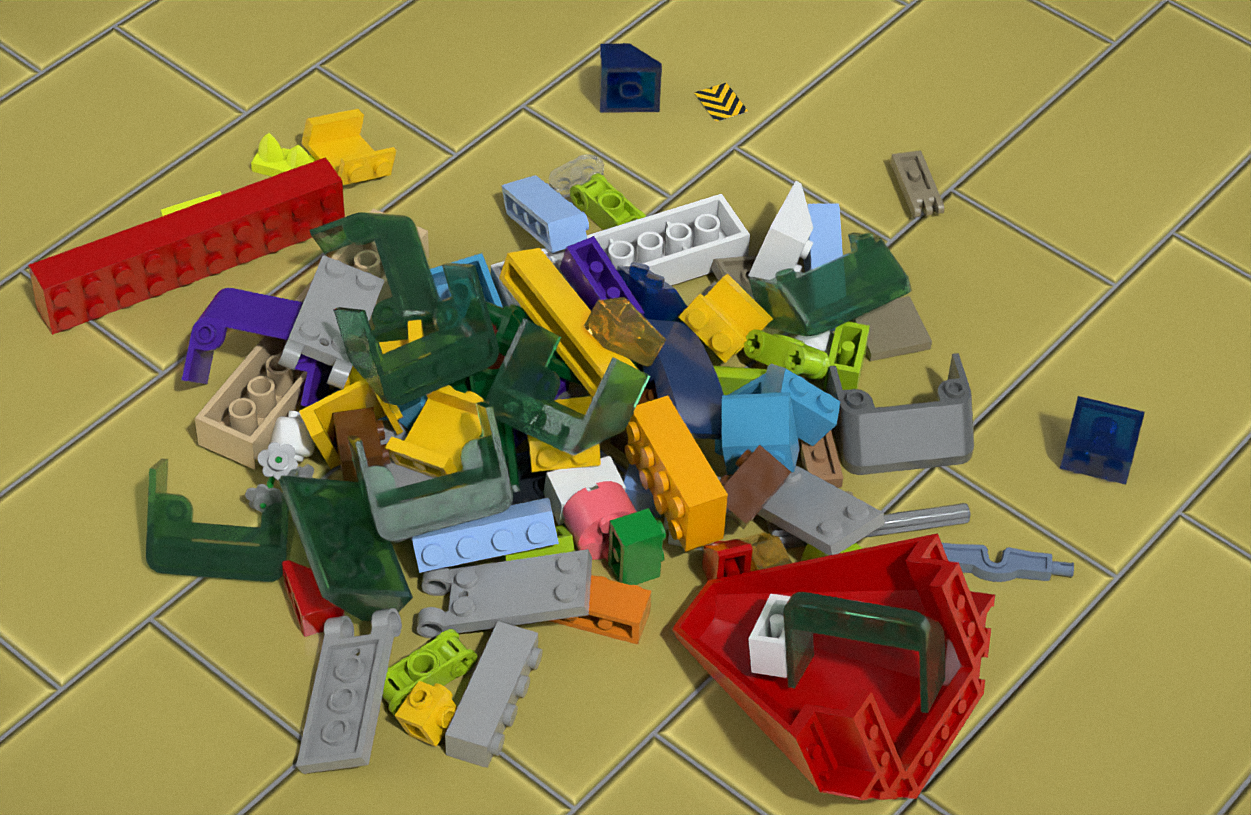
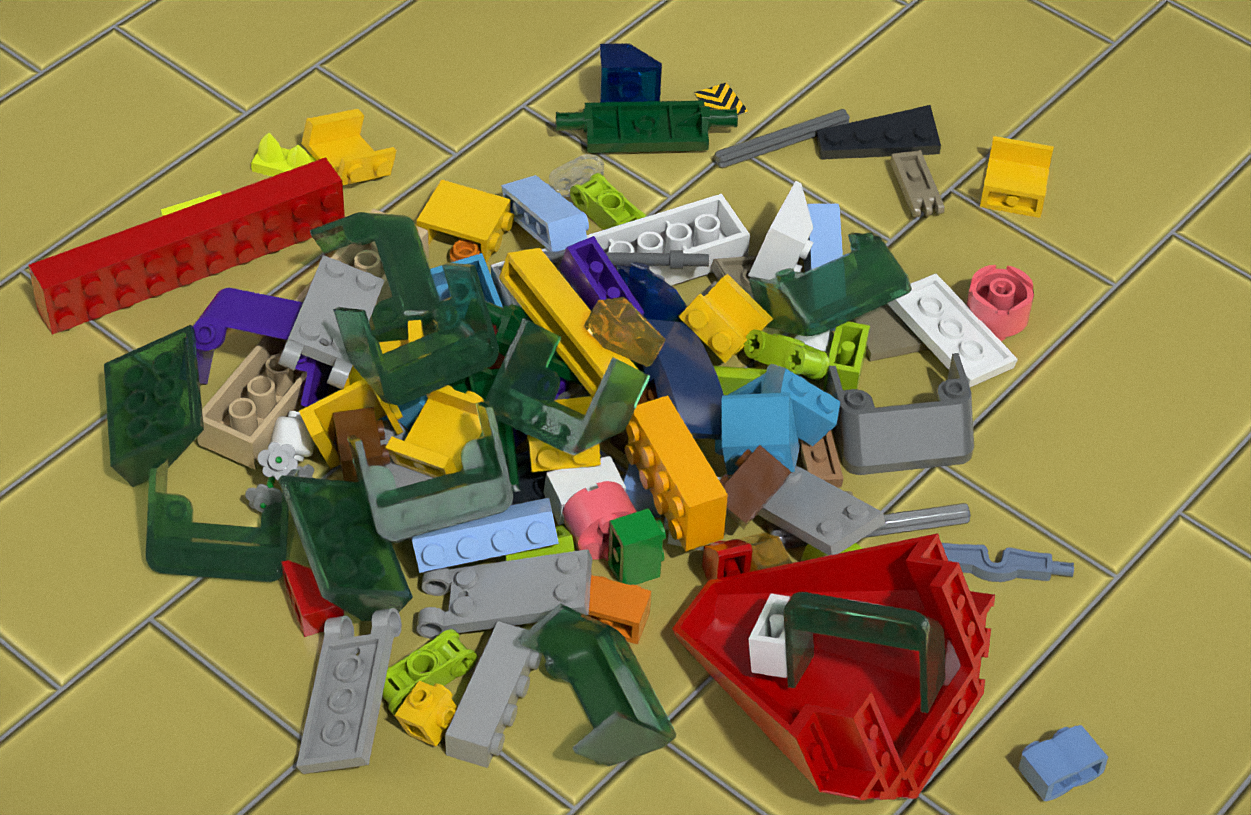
clear blue slope [1060,396,1145,485] -> none
none -> clear green slope [104,324,204,487]
none -> yellow panel [417,179,514,263]
none -> orange plate [450,239,481,262]
none -> dark grey bar [515,250,709,270]
none -> clear green windscreen [518,603,676,766]
none -> dark green plate [556,100,738,153]
none -> dark grey axle [715,109,850,168]
none -> black wing [816,105,941,160]
none -> white plate [885,274,1018,387]
none -> coral brick [966,265,1034,341]
none -> yellow panel [980,136,1054,218]
none -> medium blue brick [1018,725,1108,801]

